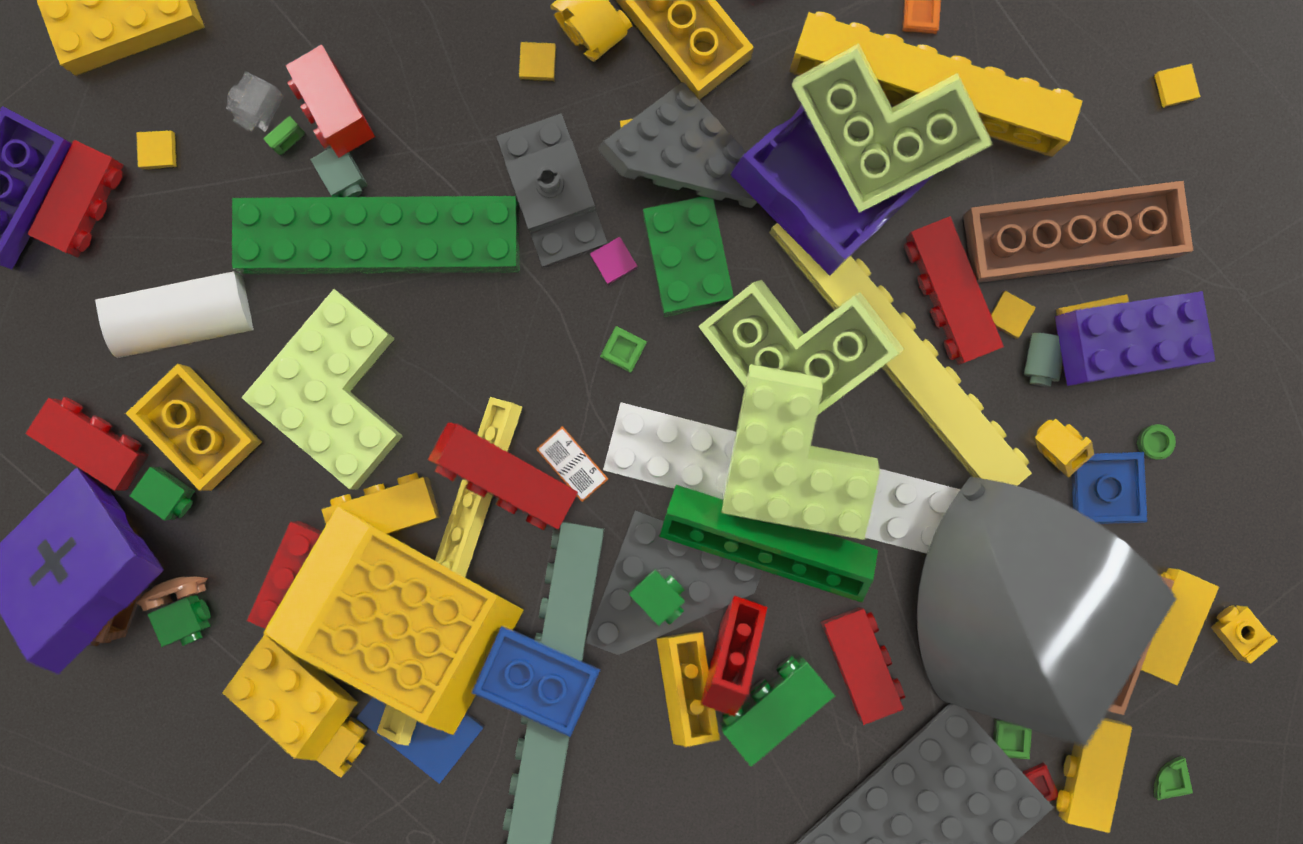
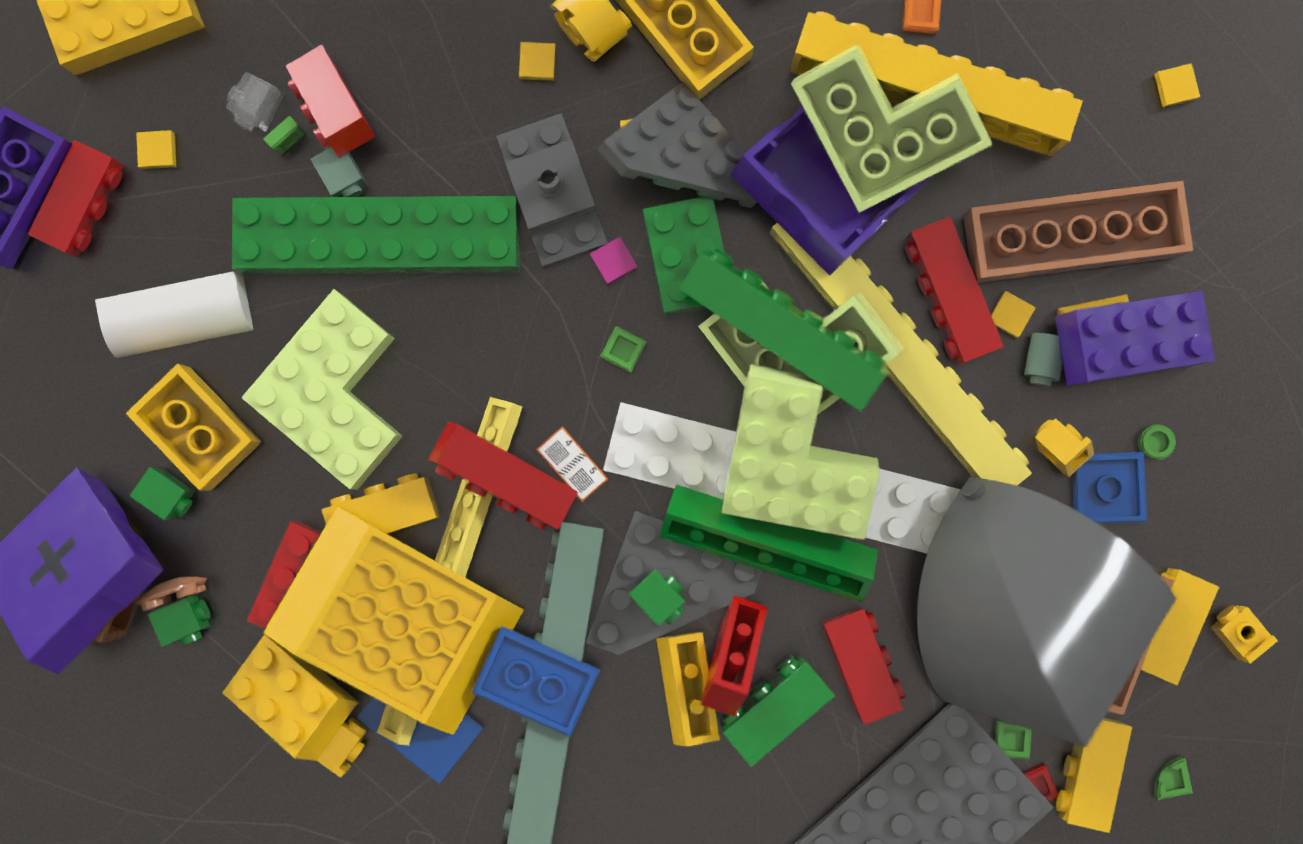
red brick [25,397,149,491] -> none
none -> green brick [679,249,890,411]

